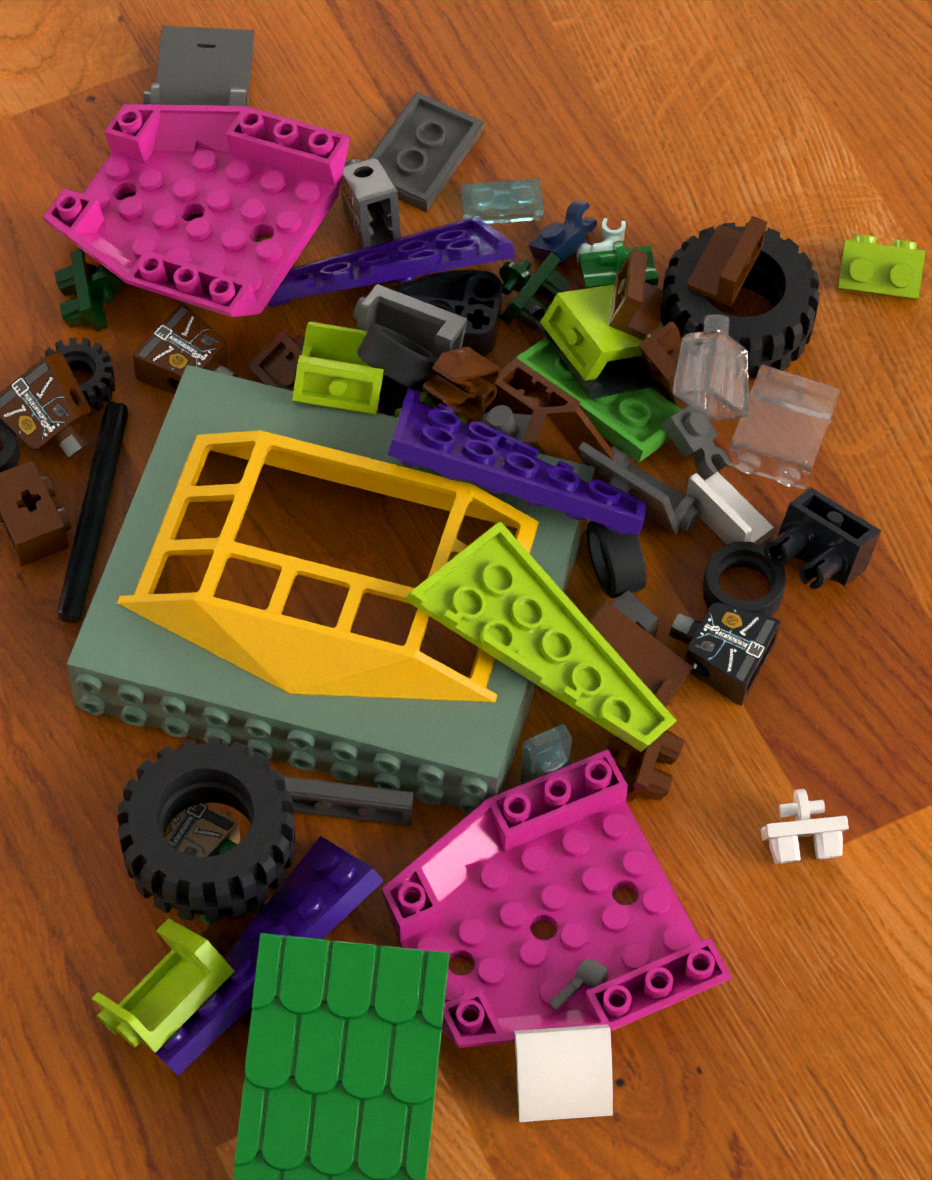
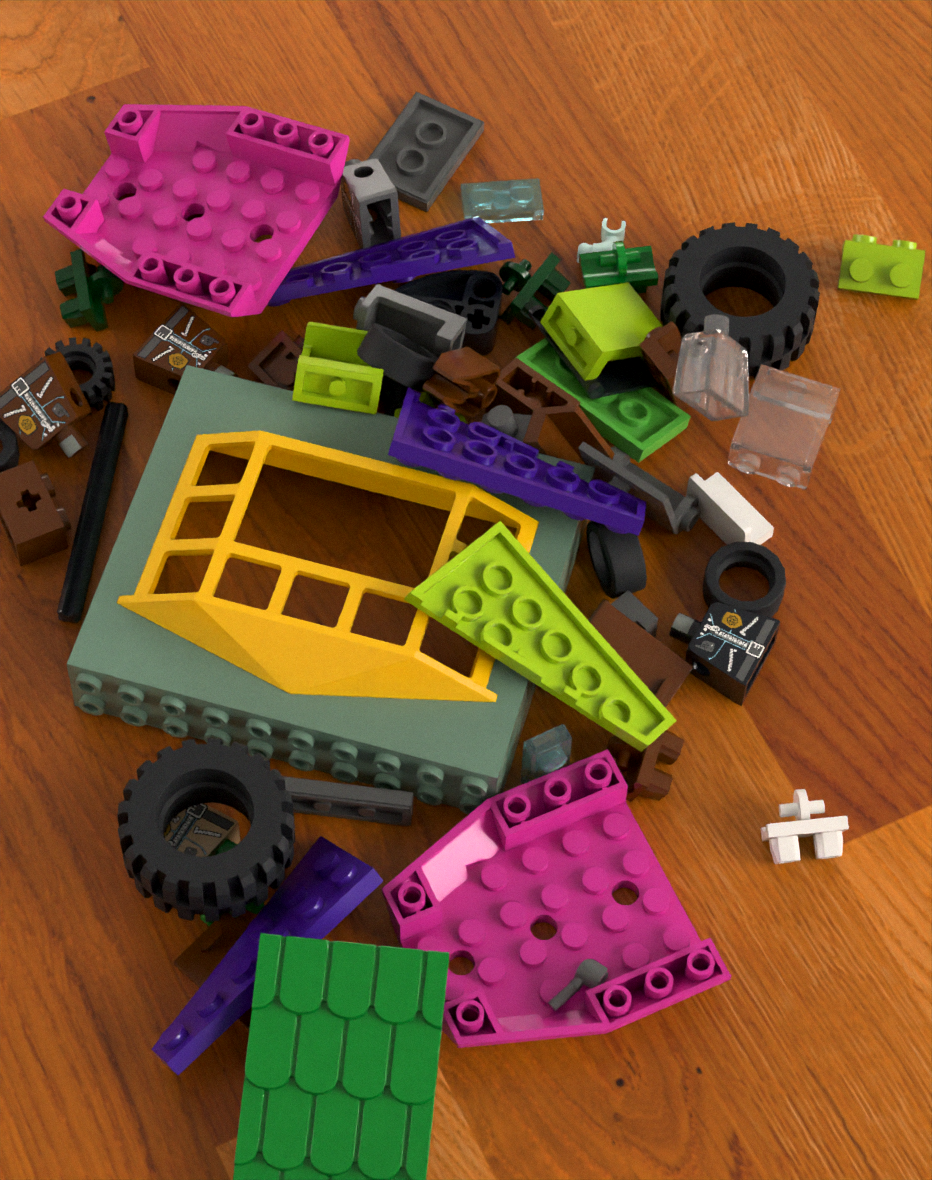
lime panel [91,918,235,1053] -> none
dark grey door [143,26,255,106] -> none
white slope [514,1024,613,1122] -> none
dark blue plate [528,200,597,265] -> none
reddish brown panel [609,248,662,341] -> none
dark grey plate [661,401,730,480] -> none
reddish brown panel [687,216,767,306] -> none
black brick [764,487,881,589] -> none

